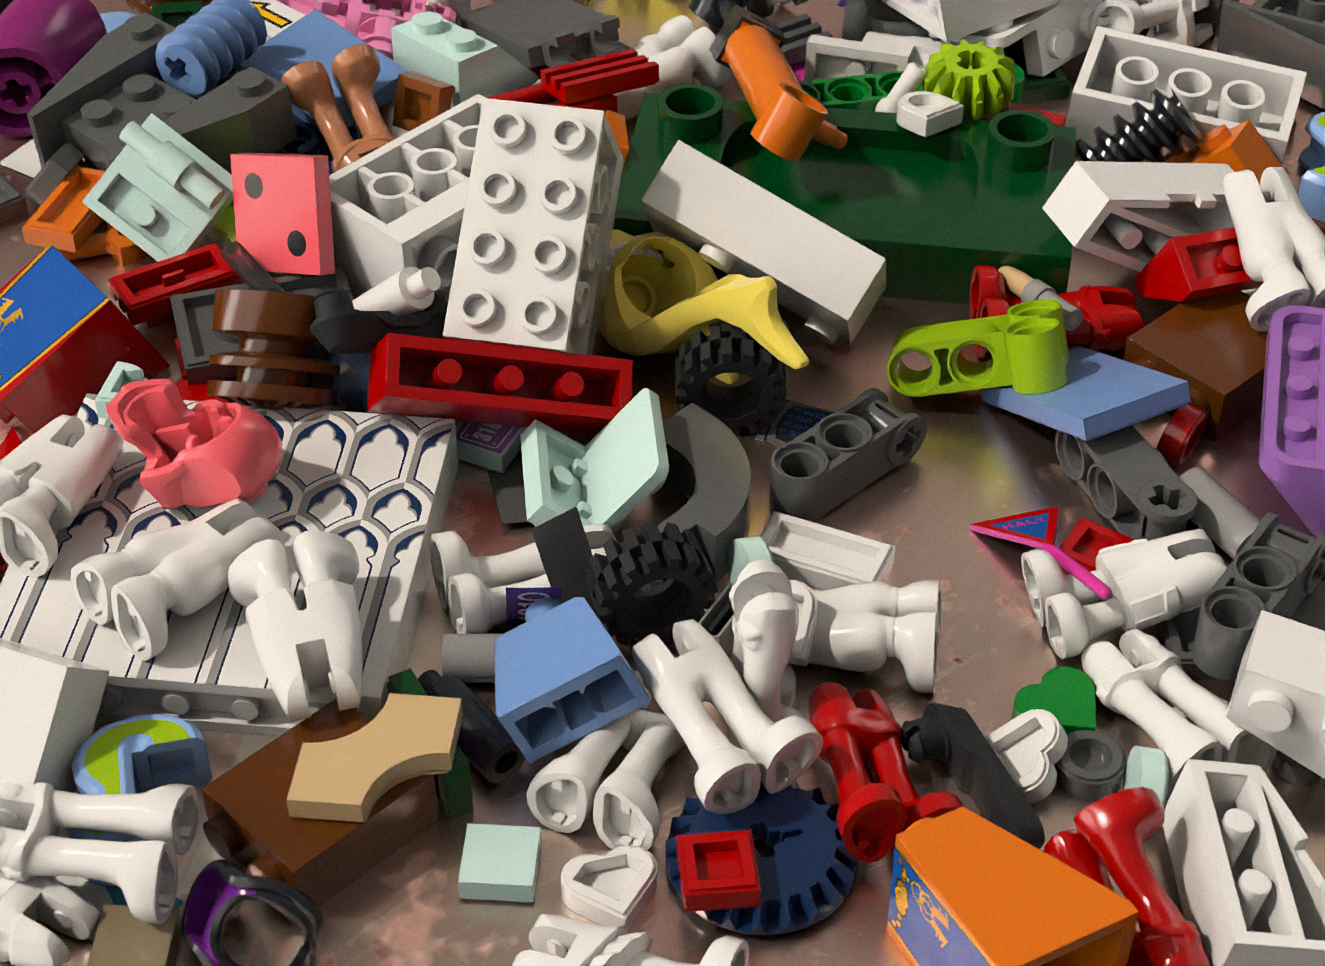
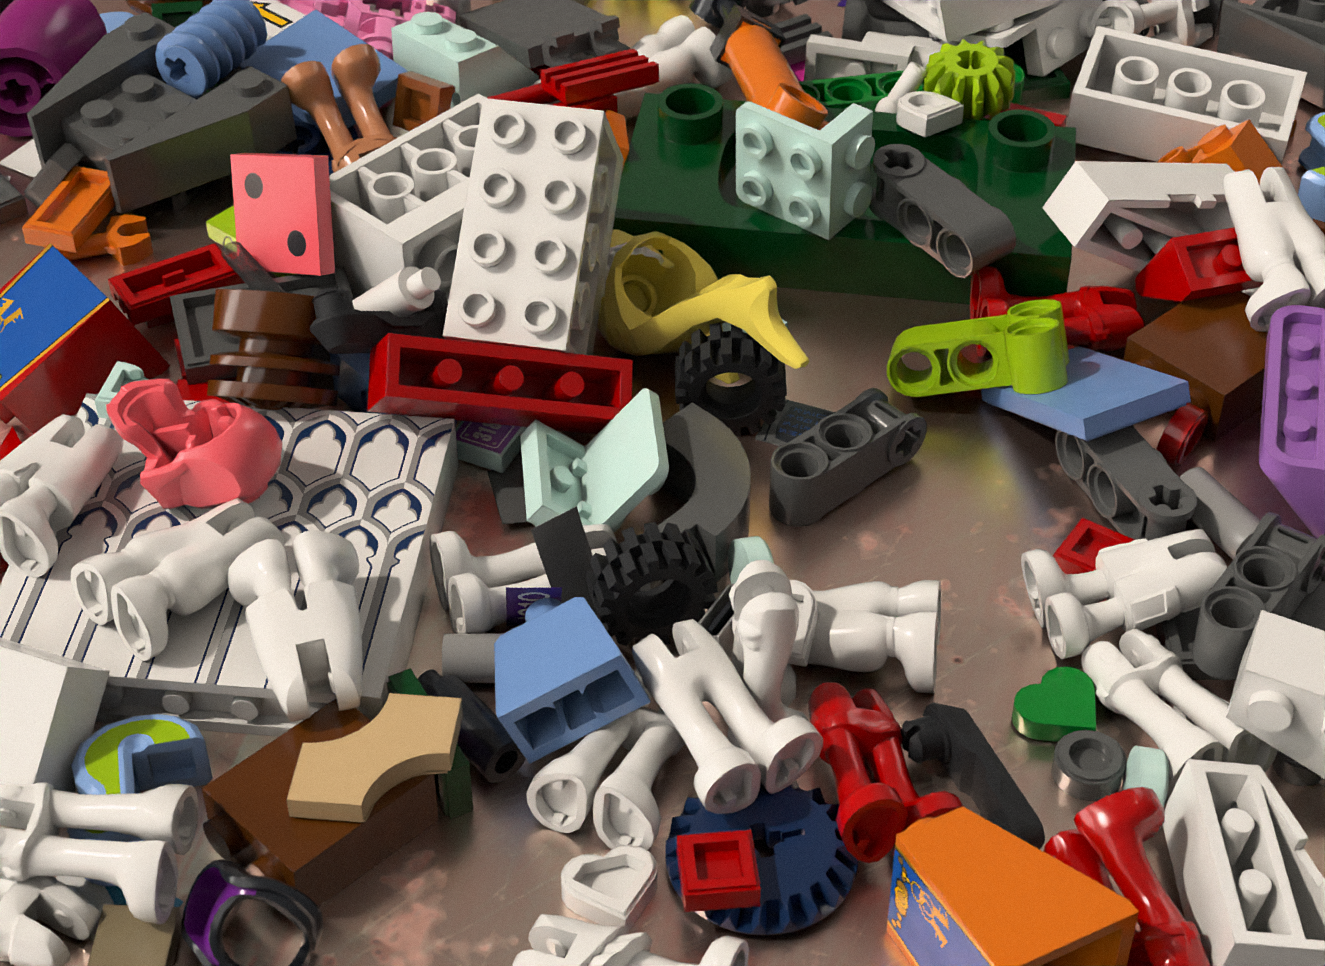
light aqua plate [82,113,233,262] -> none
light aqua tile [458,823,542,902] -> none
white brick [641,140,887,345] -> none
white tile [760,511,896,591] -> none
piece [970,506,1112,599] -> none
white tile [985,709,1068,804] -> none
light grey piece [998,266,1083,331] -> none
black piece [1076,88,1203,163] -> none
none -> light aqua bracket [736,102,875,240]
none -> dark grey piece [869,144,1016,278]

